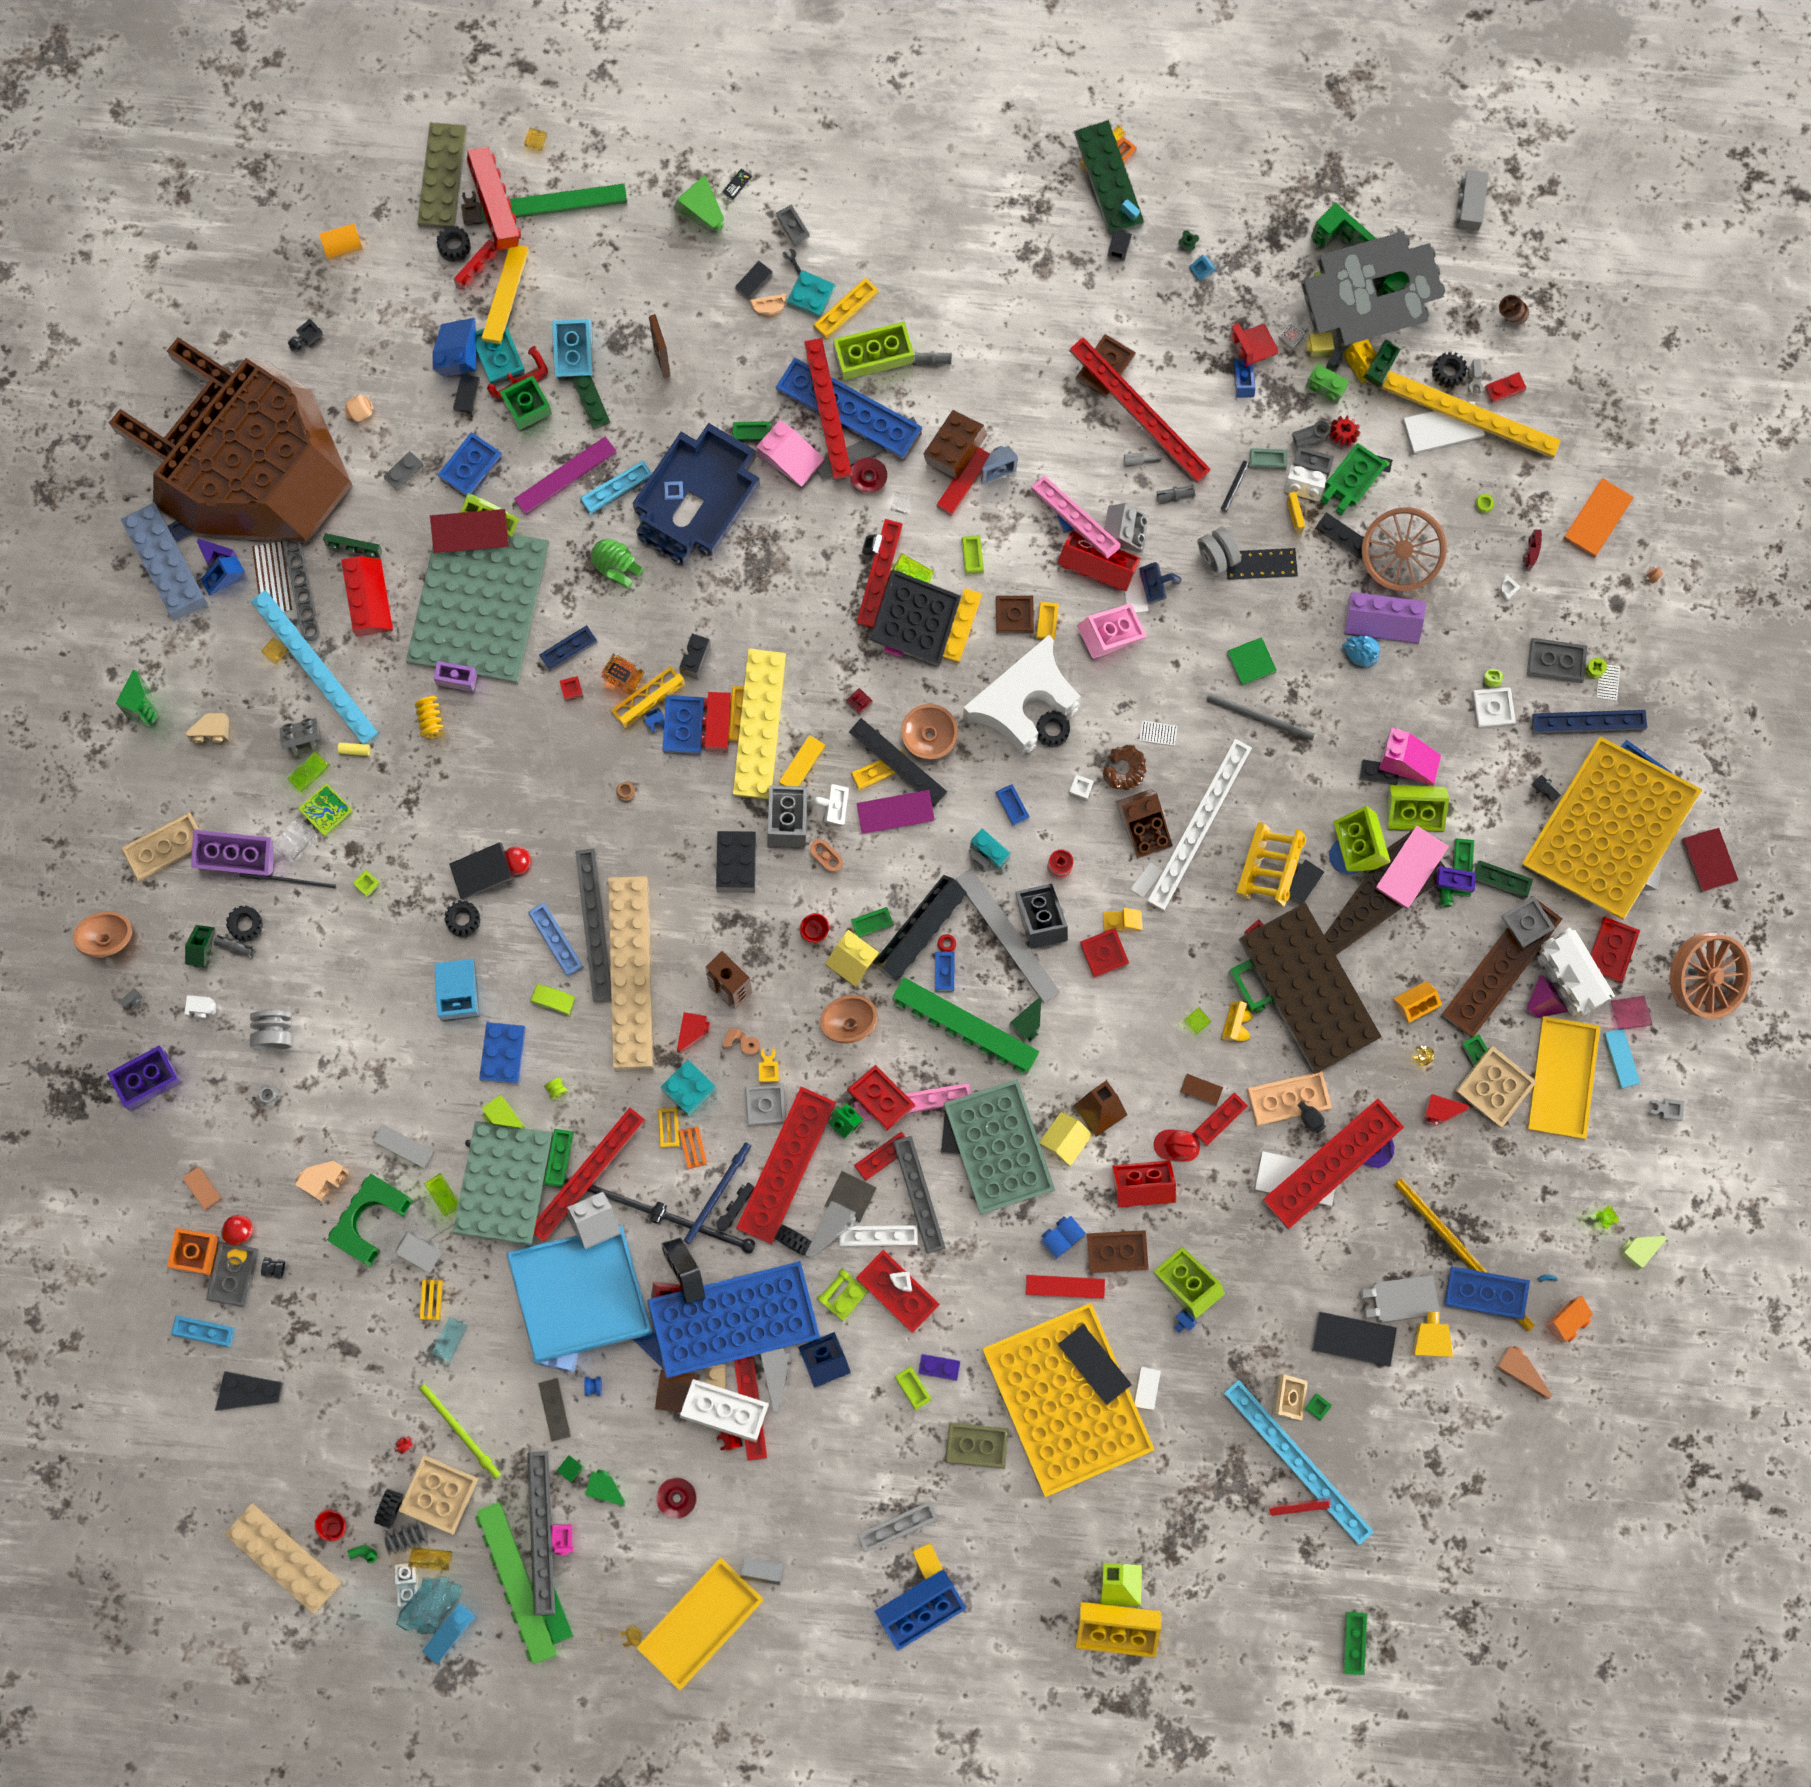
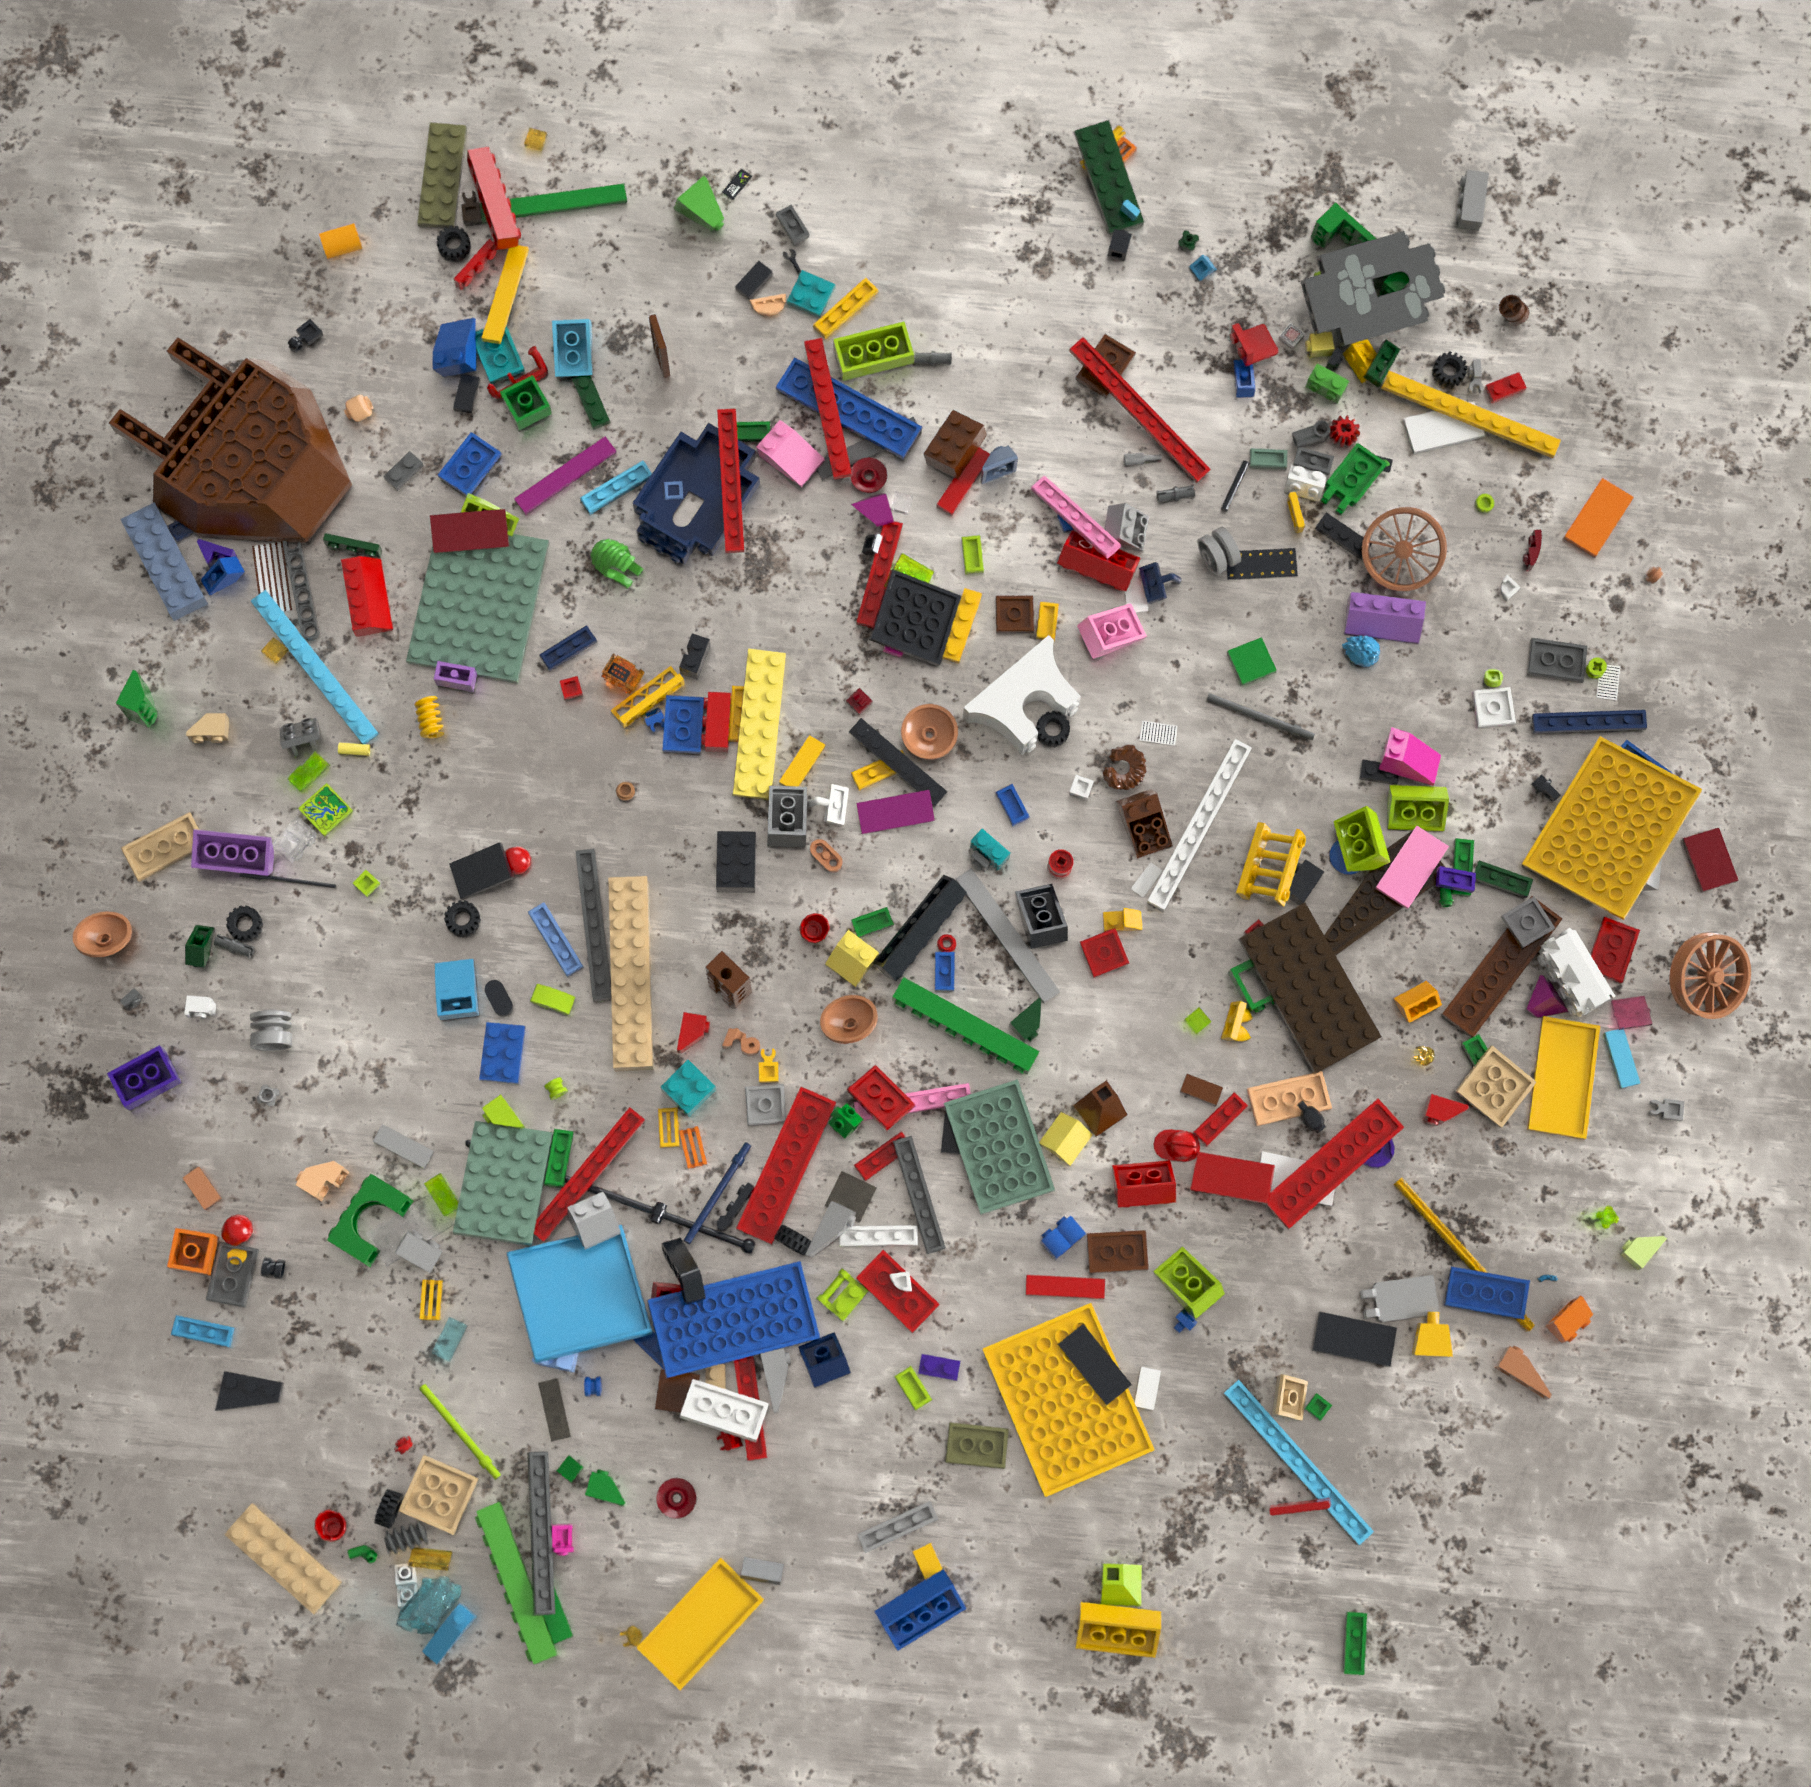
none -> black tile [484,980,513,1017]
none -> red plate [717,408,744,553]
none -> magenta slope [851,493,894,527]
none -> red tile [1190,1152,1275,1204]

